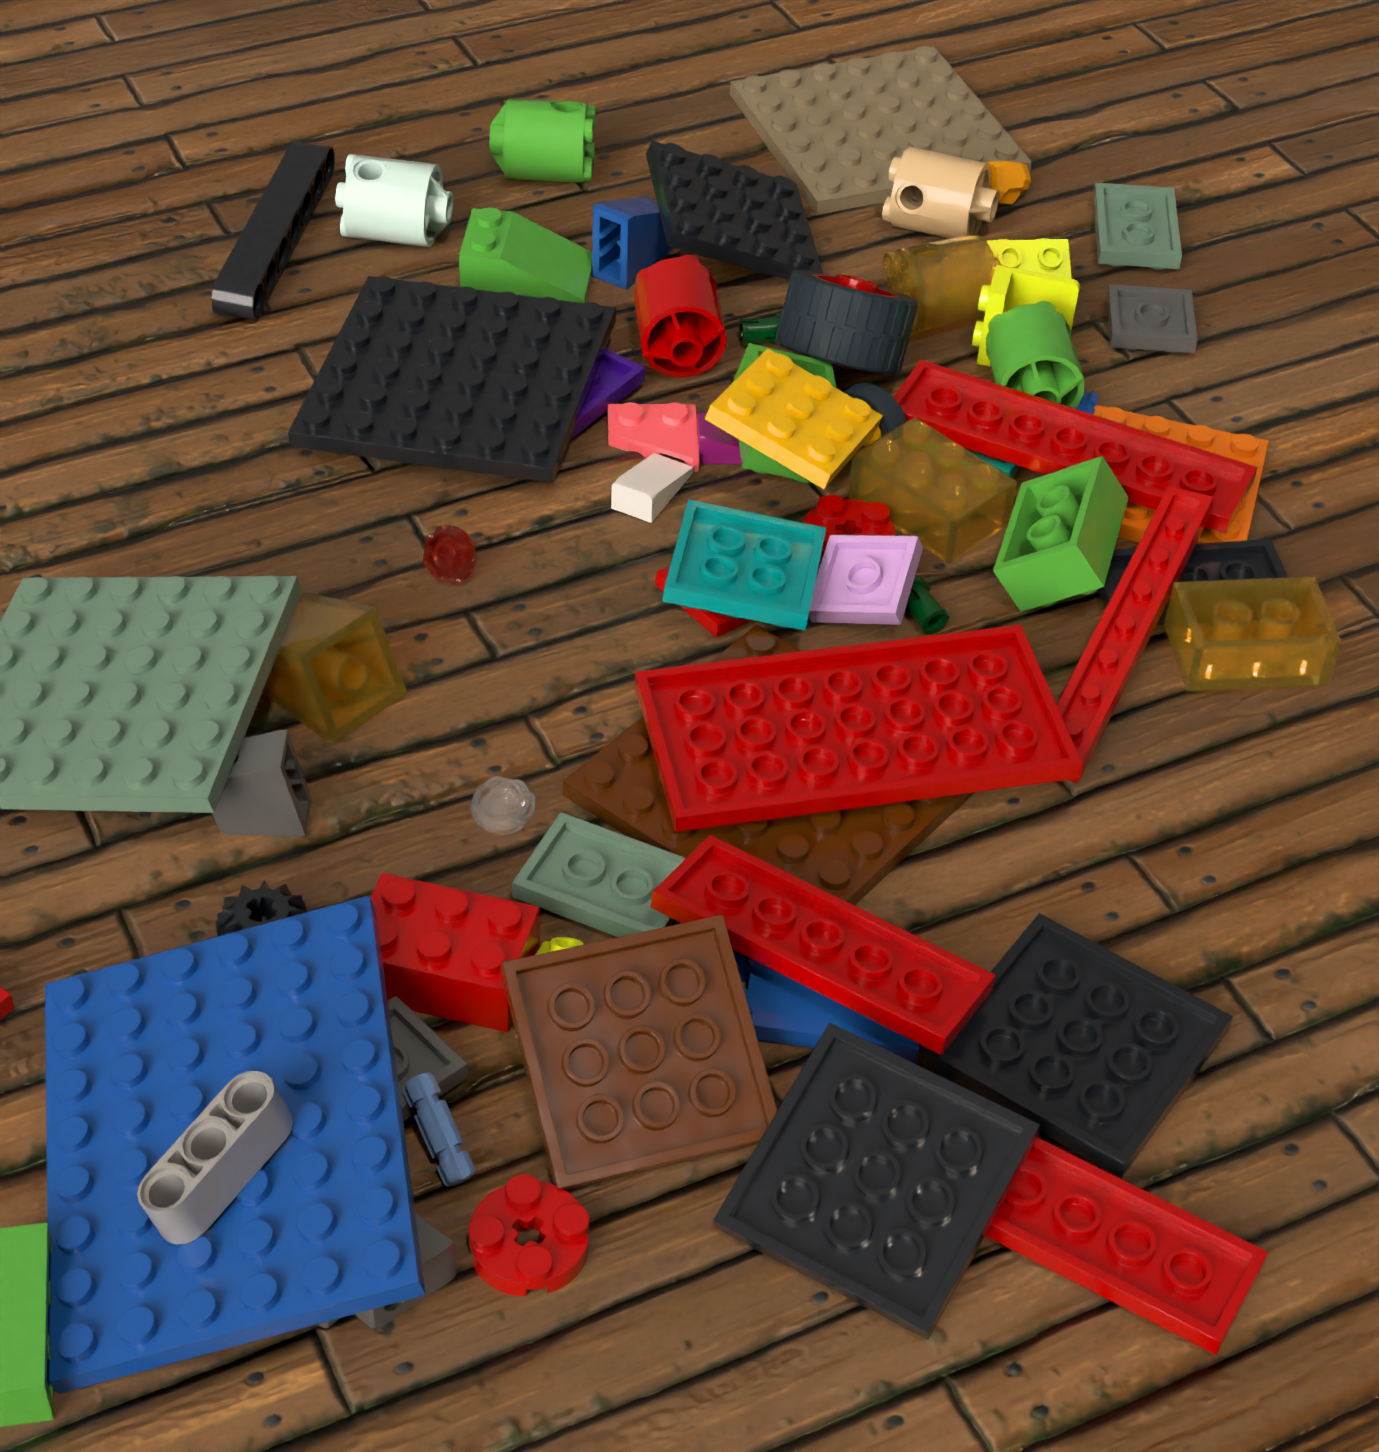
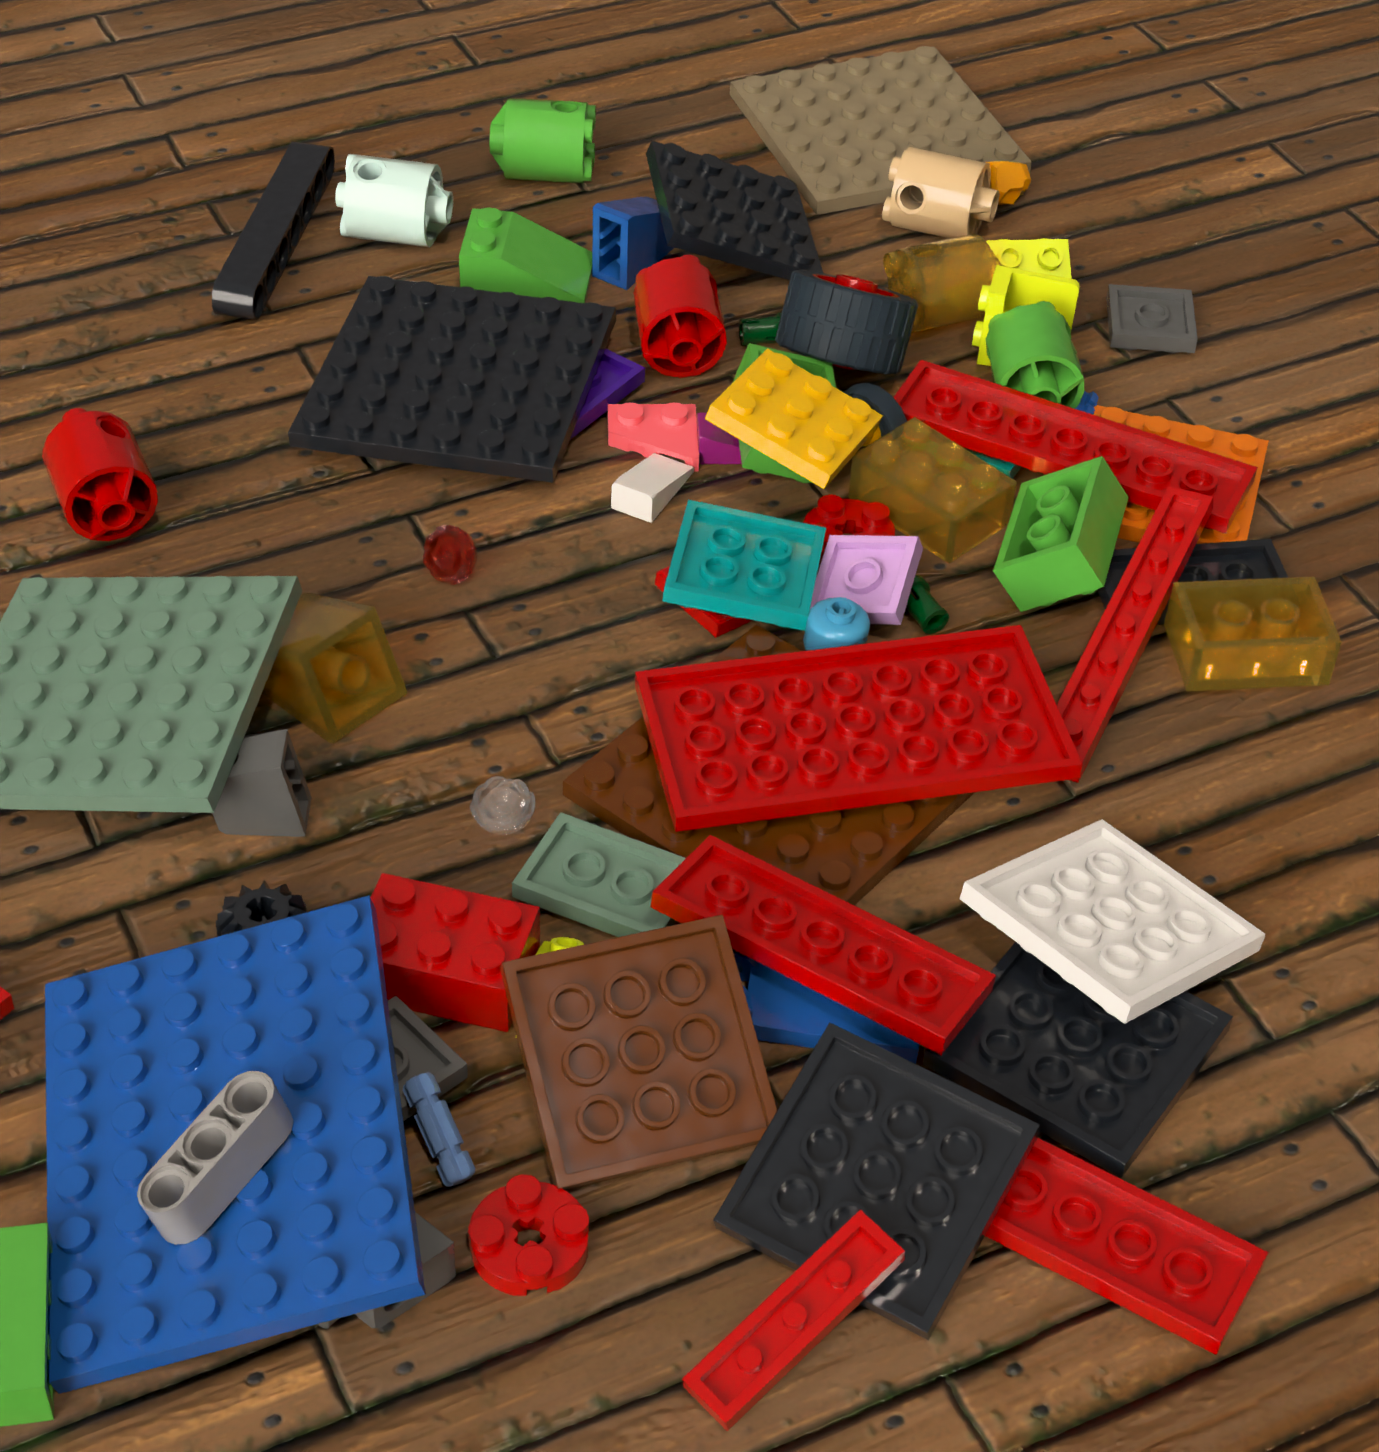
sand green plate [1093,183,1182,270] -> none
none -> red cylinder [42,408,158,541]
none -> red plate [682,1209,905,1431]
none -> dark azure head [803,597,871,651]
none -> white plate [960,819,1266,1024]

